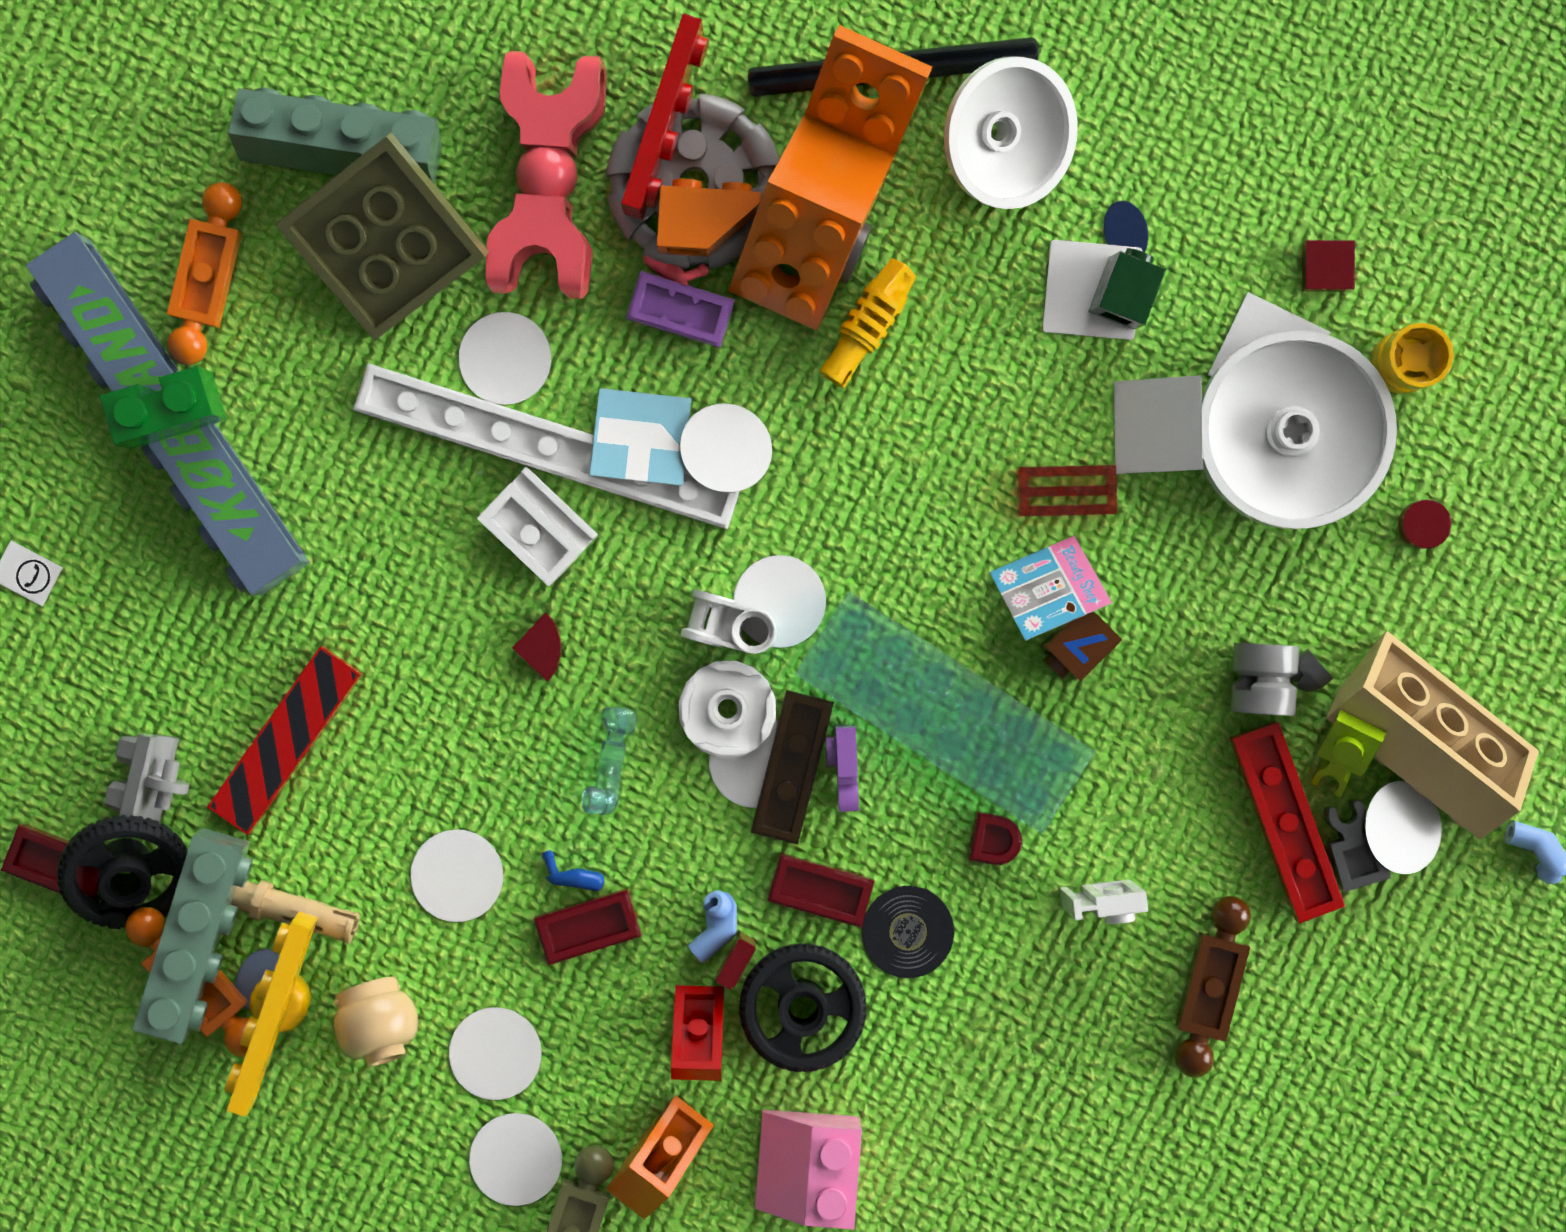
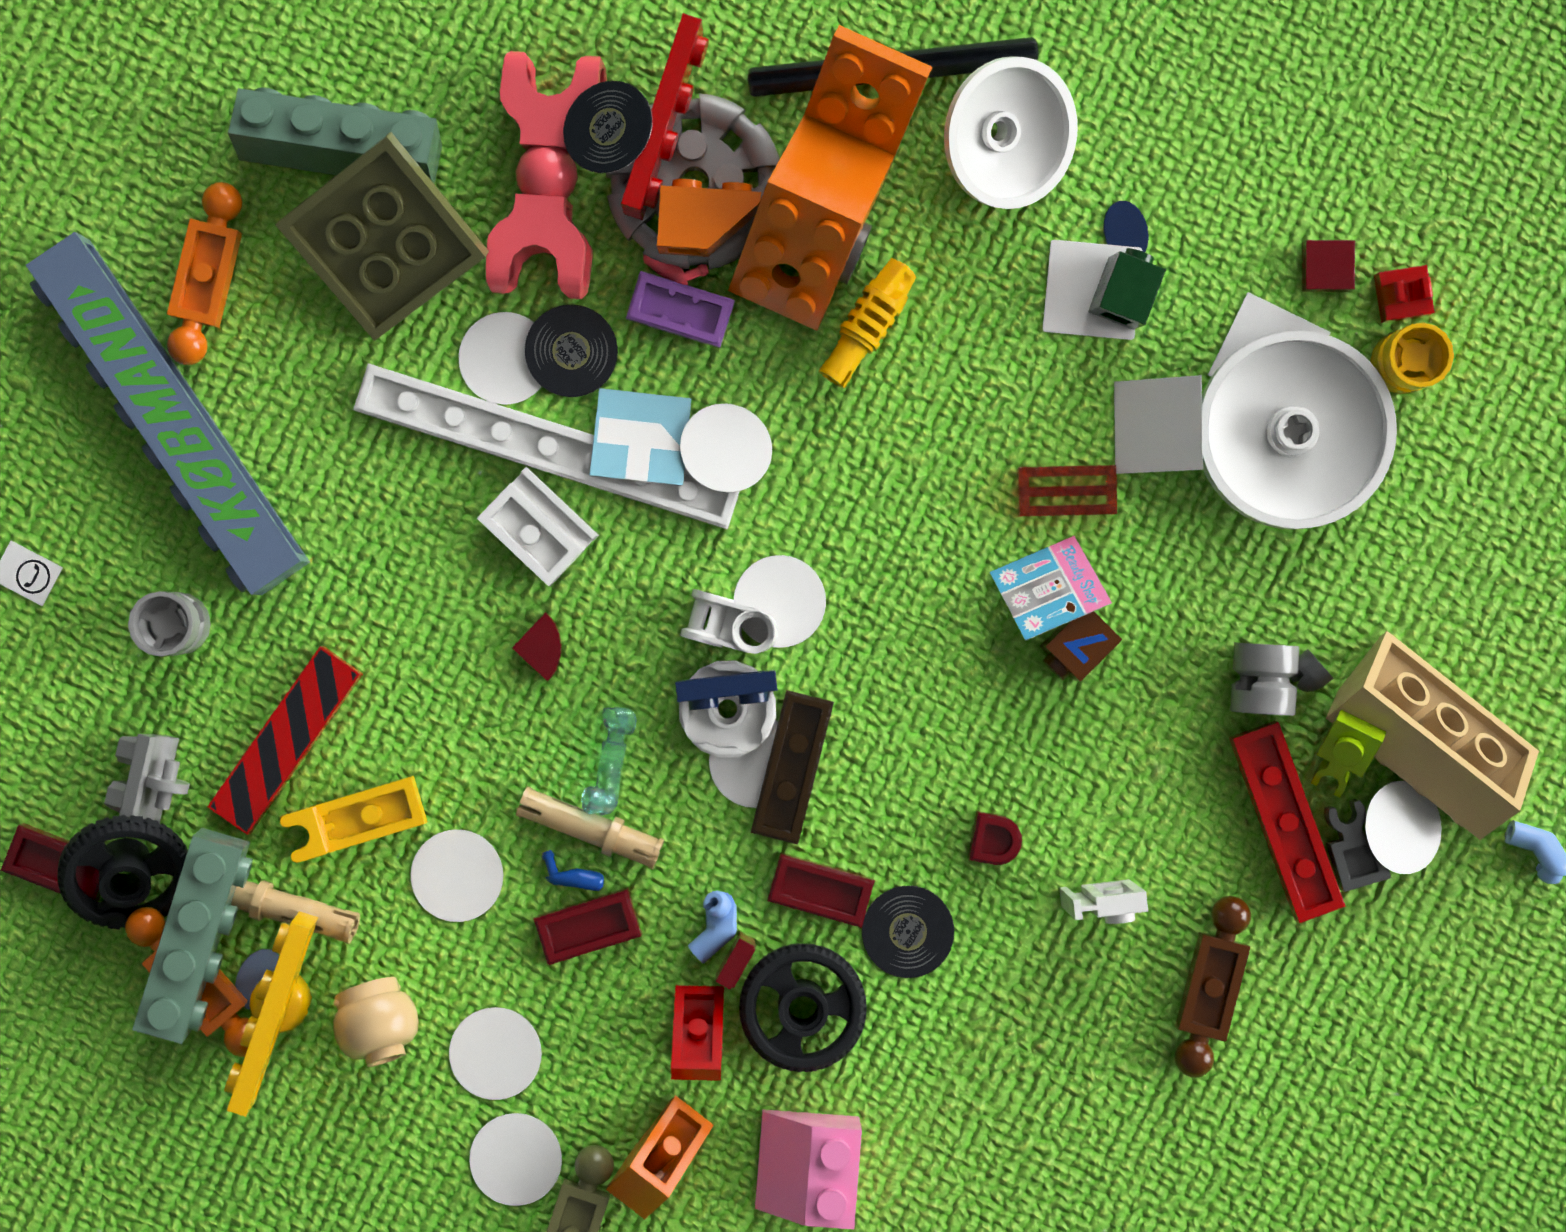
green brick [99,366,227,449] -> none
clear light blue plate [795,591,1096,834] -> none
medium lavender plate [826,725,859,812] -> none
dark red tile [1398,500,1452,549] -> none
none -> light grey wheel [128,591,211,657]
none -> yellow plate [280,775,428,863]
none -> tan pin [516,786,664,869]
none -> black sticker [525,305,618,397]
none -> black sticker [563,81,652,173]
none -> dark blue plate [675,670,778,710]
none -> red tile [1374,265,1435,323]

